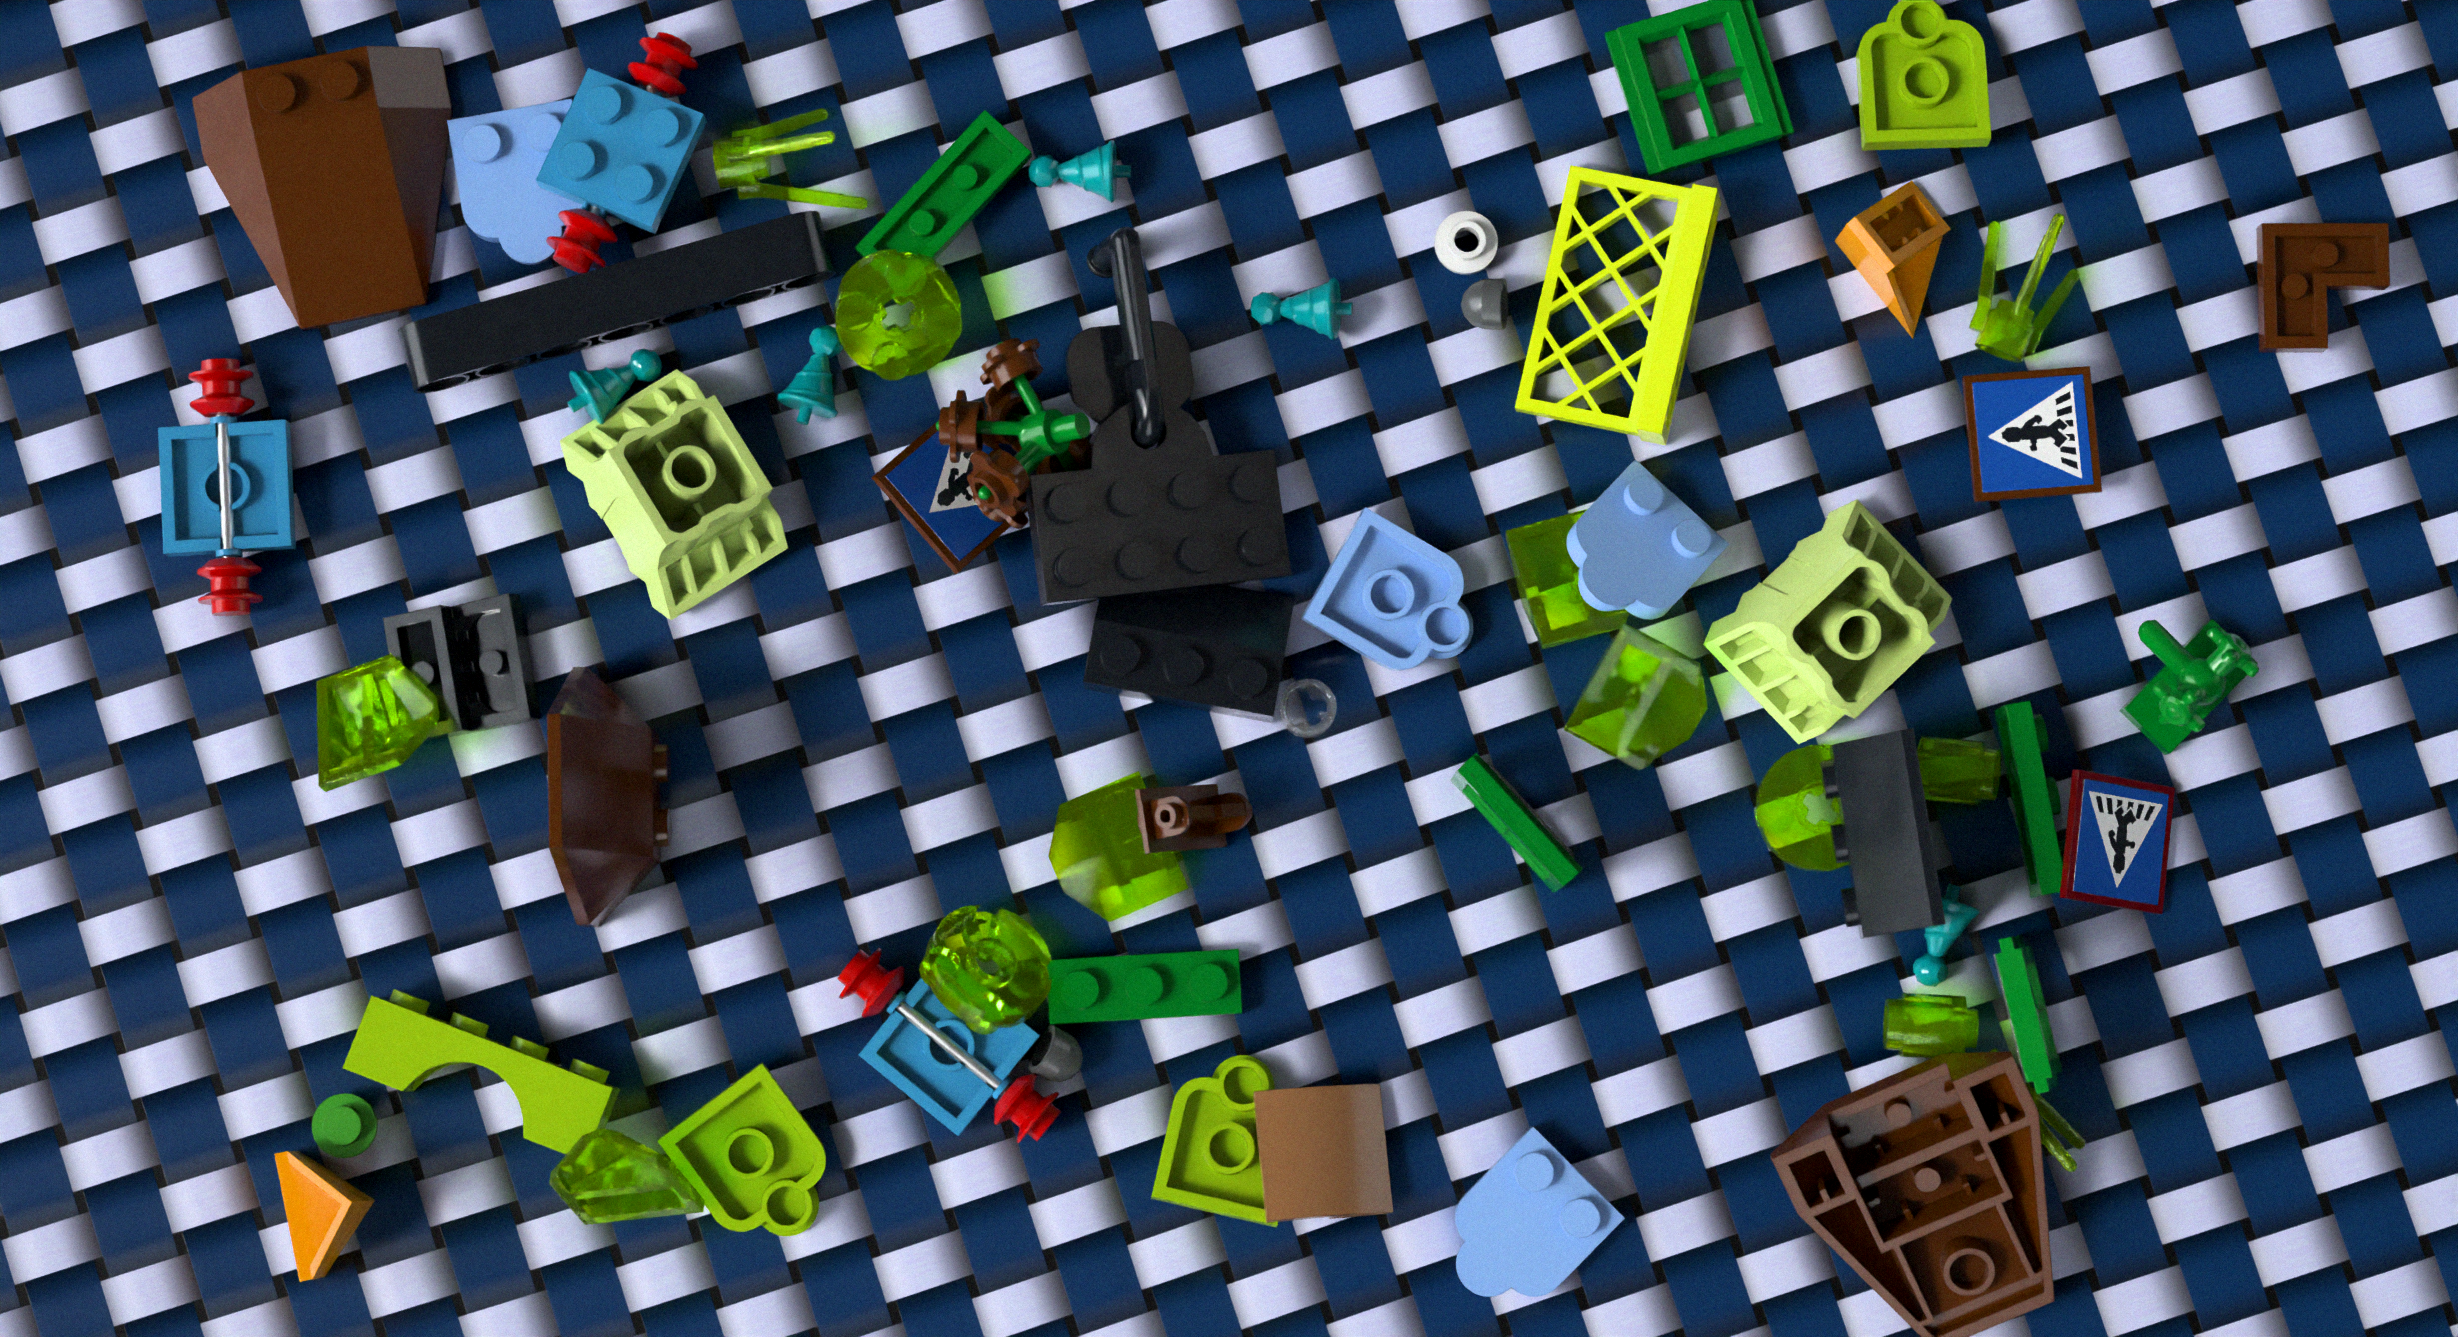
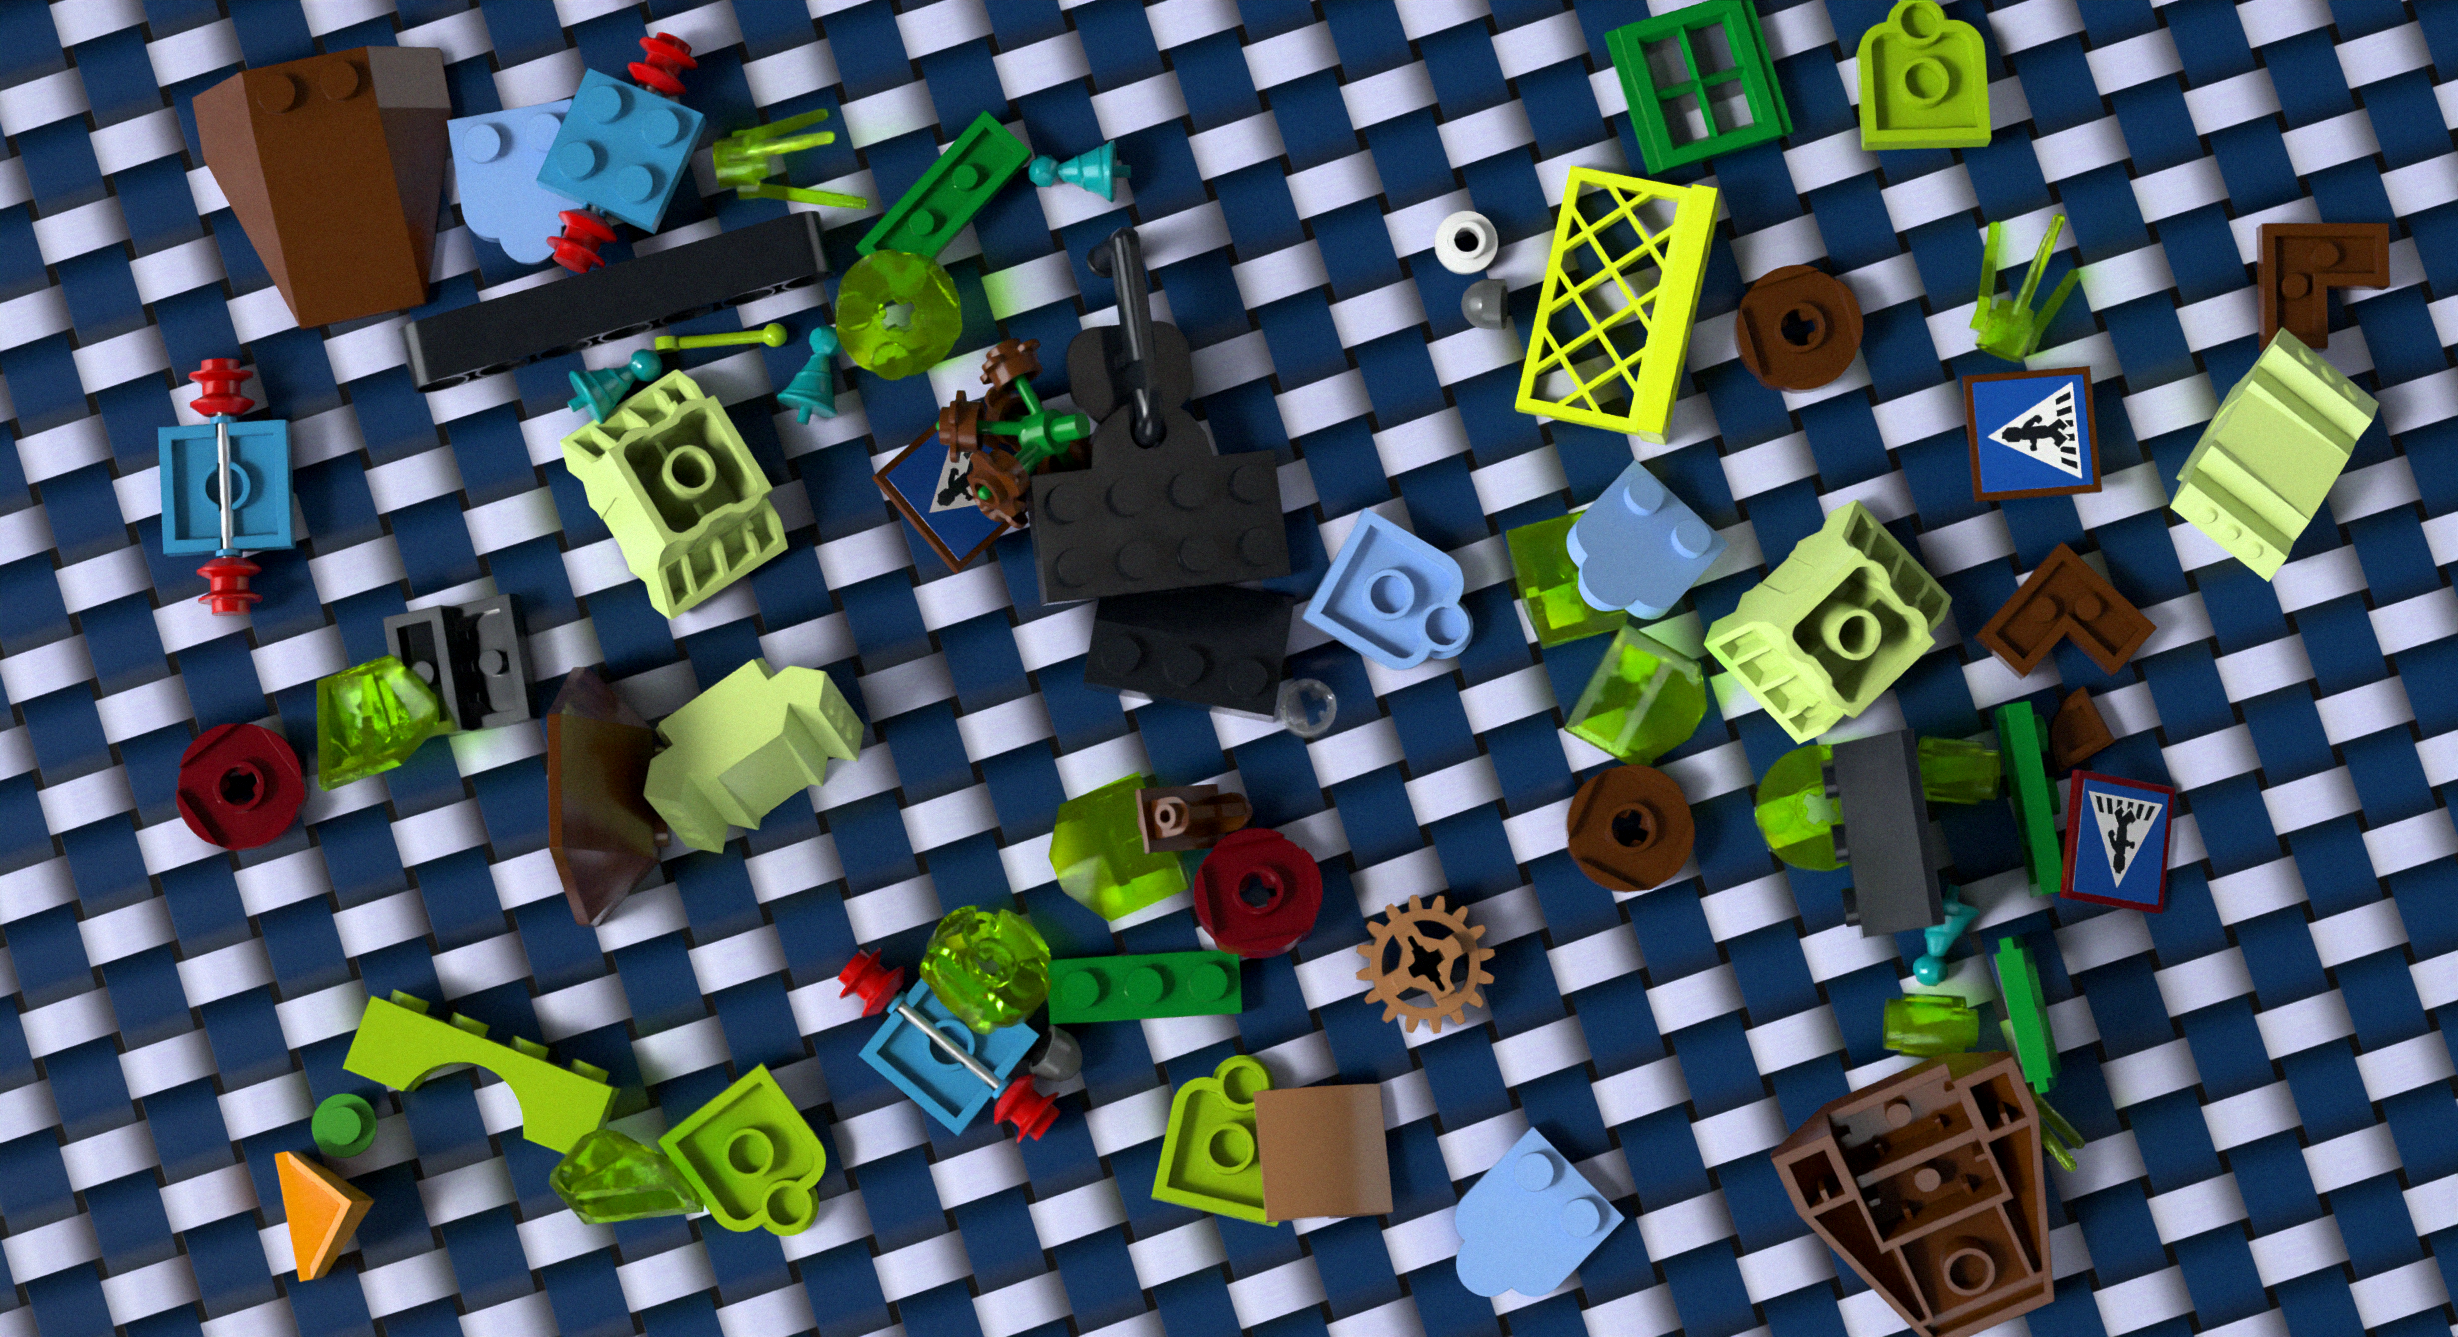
teal piece [1250,277,1353,341] -> none
green piece [1451,753,1583,893] -> none
light orange slope [1835,180,1951,339] -> none
green piece [2119,619,2259,755] -> none
none -> dark red plate [176,723,310,852]
none -> yellowish green slope [643,657,864,854]
none -> lime hinge [654,323,787,353]
none -> dark red plate [1194,828,1323,958]
none -> medium nougat gear [1355,895,1495,1034]
none -> reddish brown plate [1565,764,1695,893]
none -> reddish brown plate [1734,265,1863,394]
none -> reddish brown plate [1973,542,2157,680]
none -> reddish brown tile [2048,686,2115,774]
none -> yellowish green slope [2170,327,2379,582]

